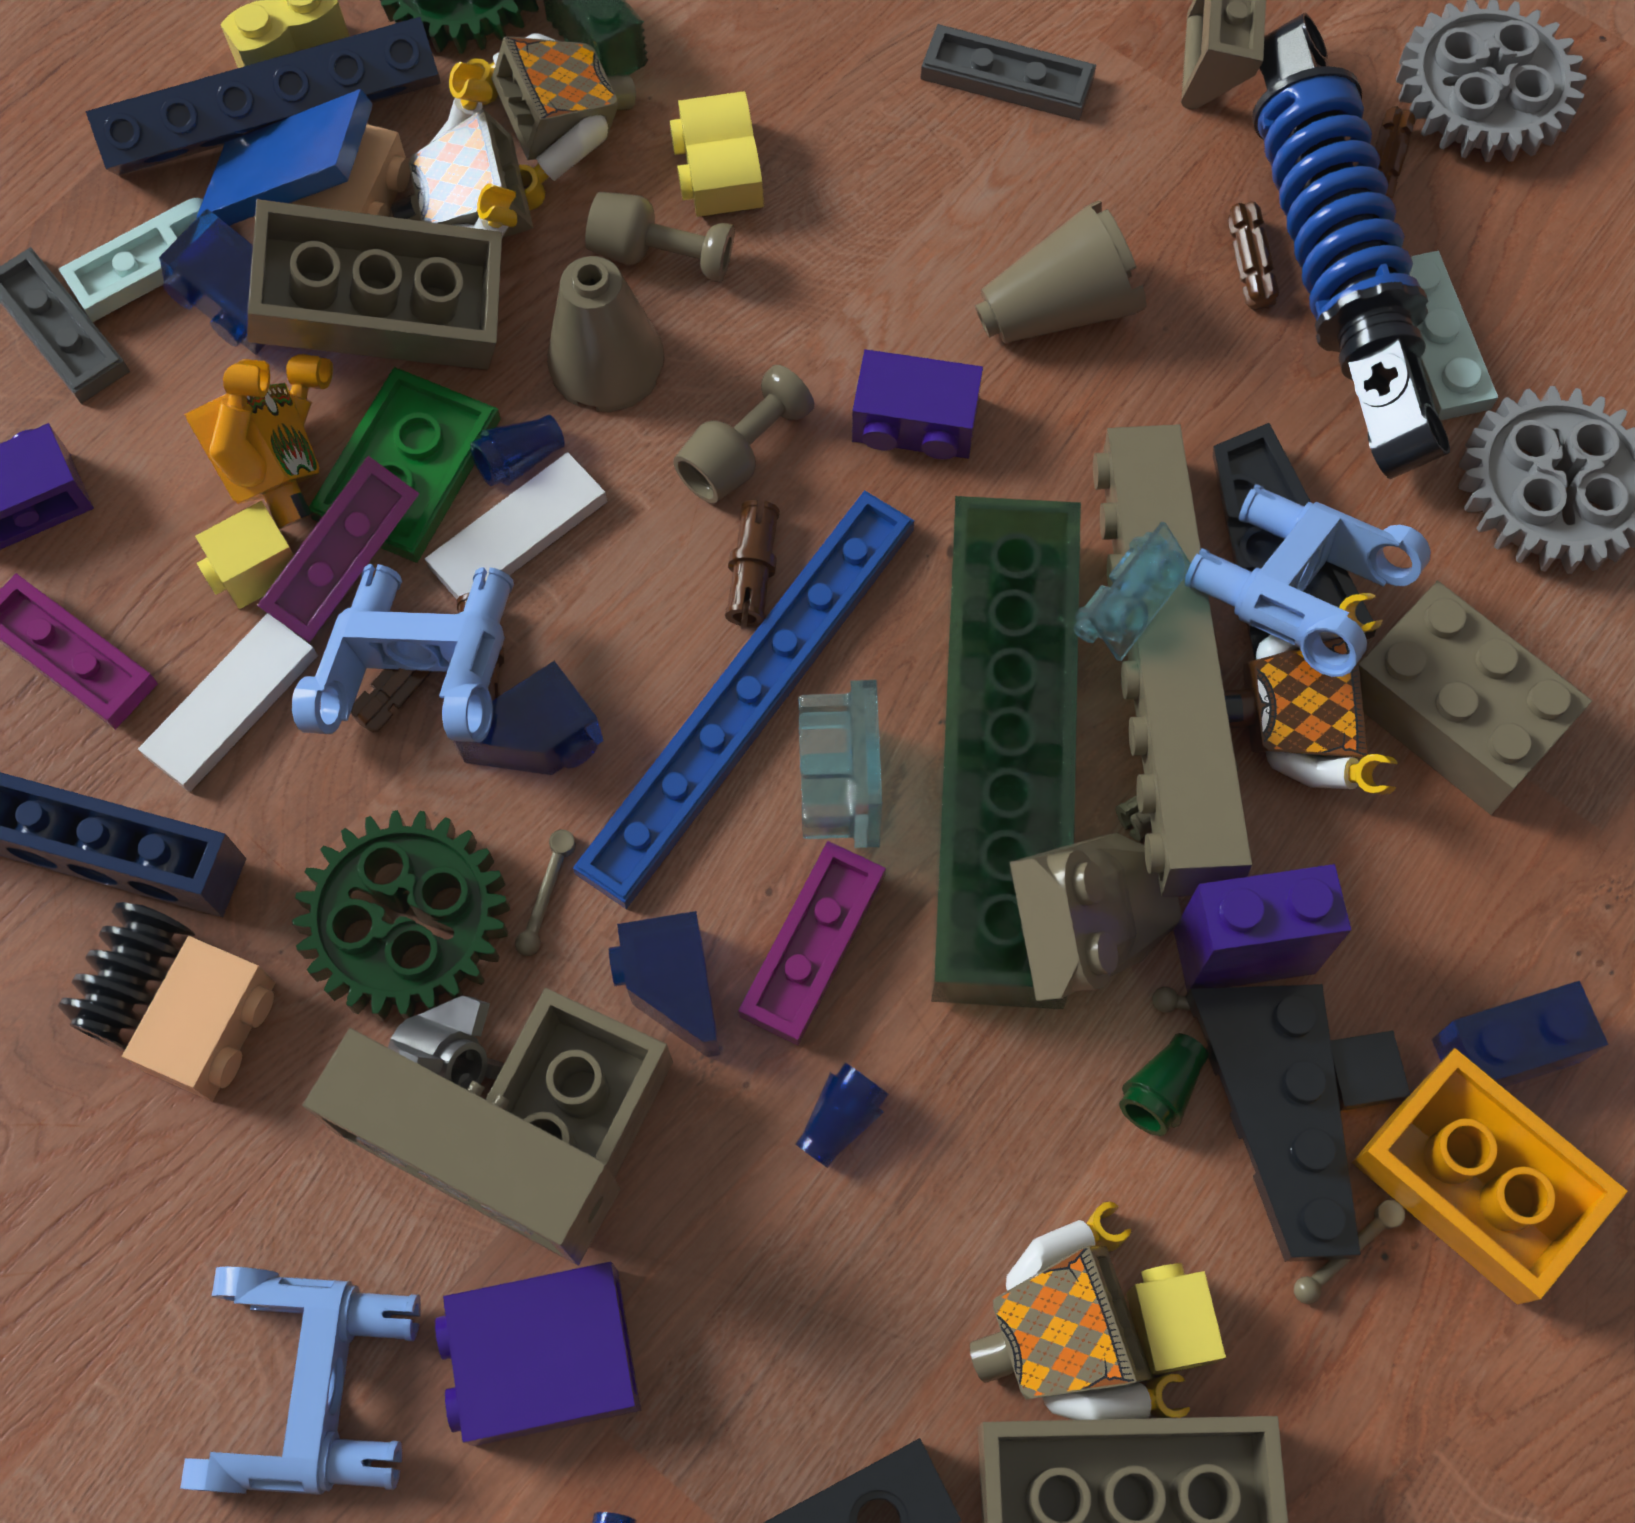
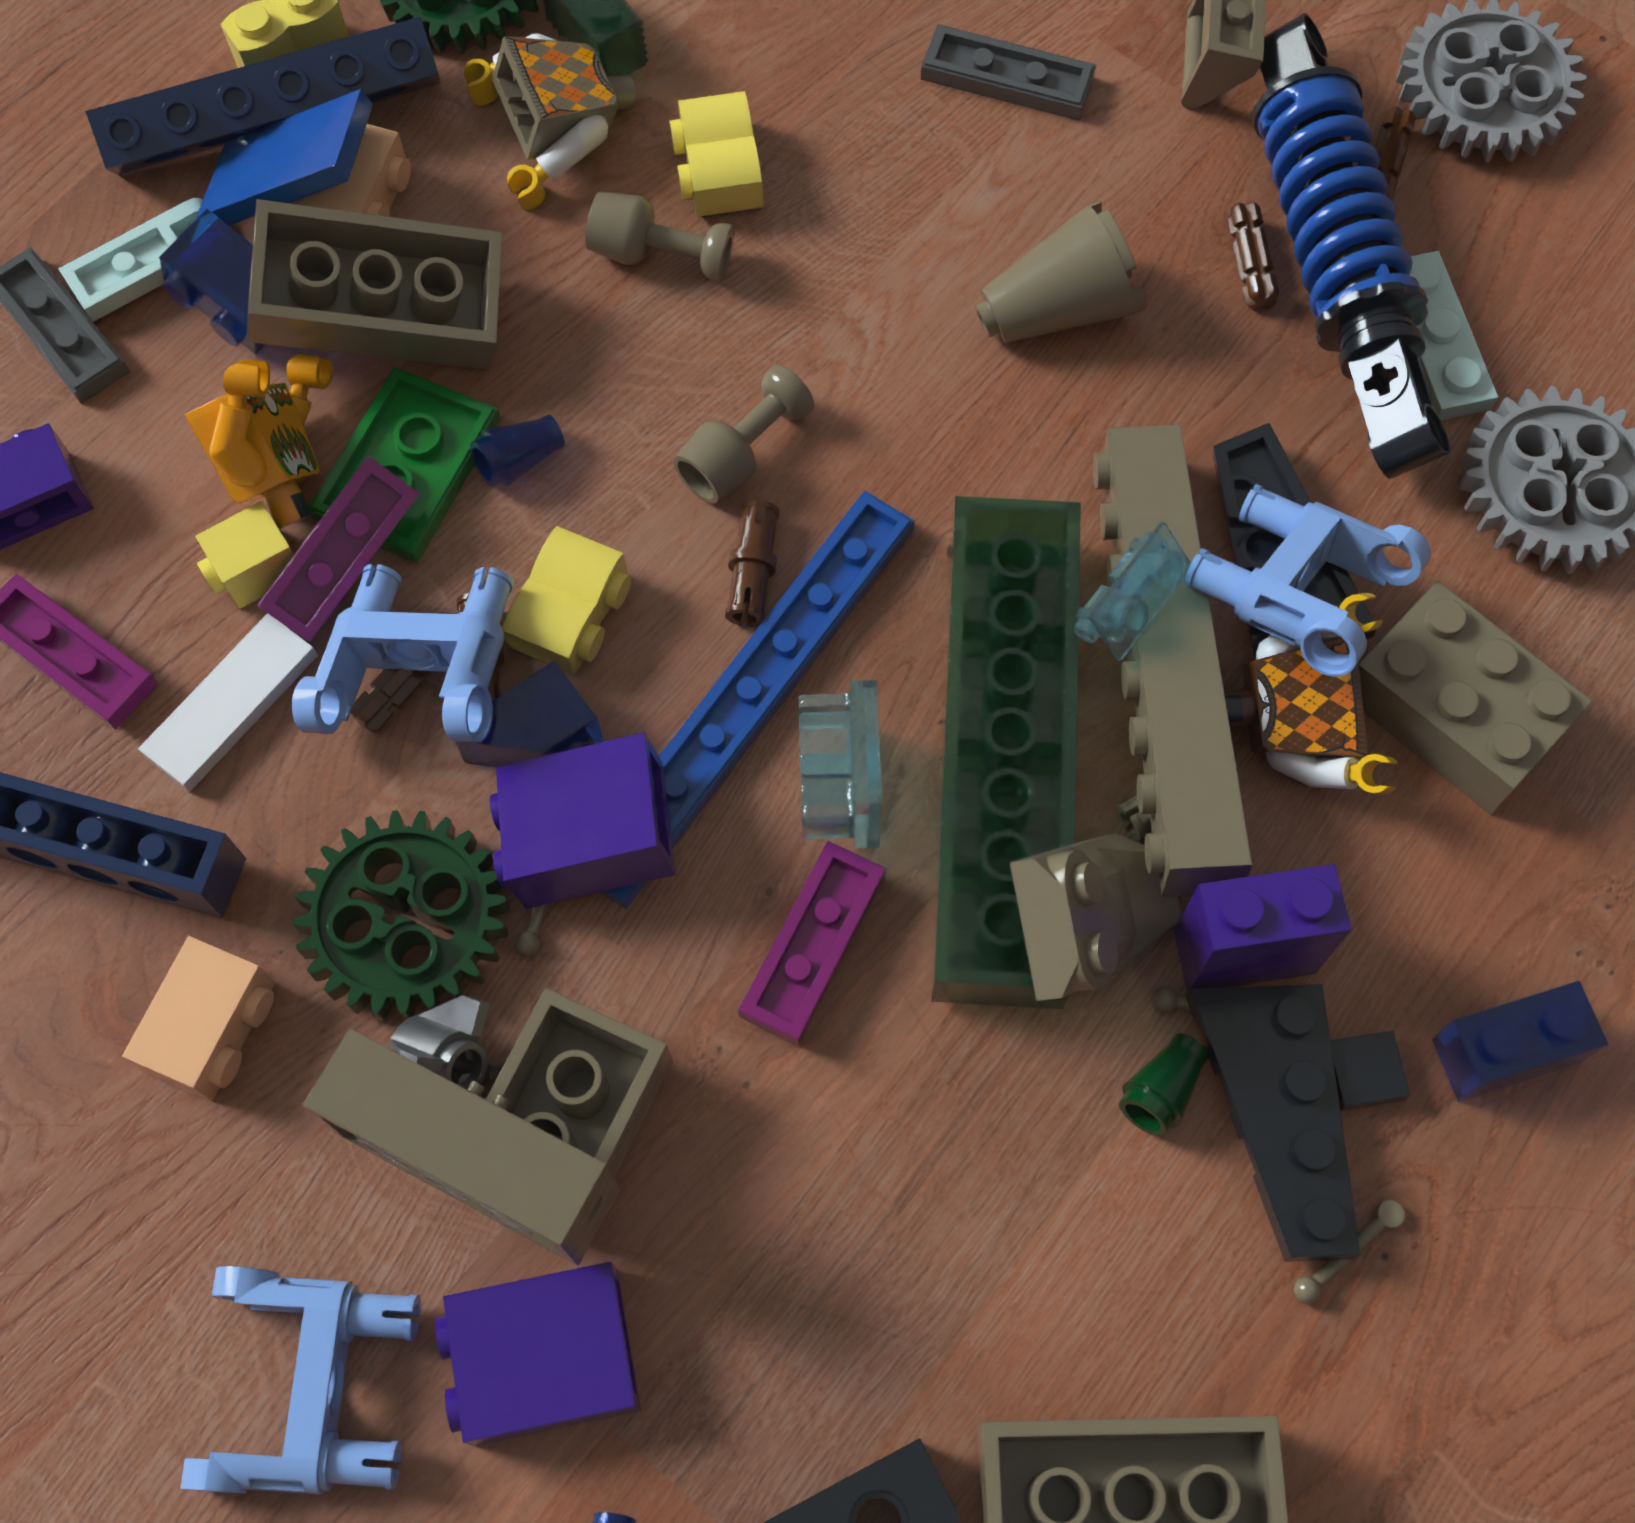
black piece [58,902,195,1052] -> none
torso [391,62,533,238] -> none
white tile [425,452,607,599] -> none
dark tan cone [547,256,664,412] -> none
clear blue slope [609,911,720,1057] -> none
clear blue cone [795,1062,889,1168] -> none
dark purple brick [852,349,983,459] -> none
torso [970,1201,1190,1420] -> none
light yellow brick [1126,1263,1226,1376] -> none
light orange slope [1351,1048,1628,1305] -> none
none -> dark purple brick [490,732,675,909]
none -> light yellow brick [502,526,631,674]

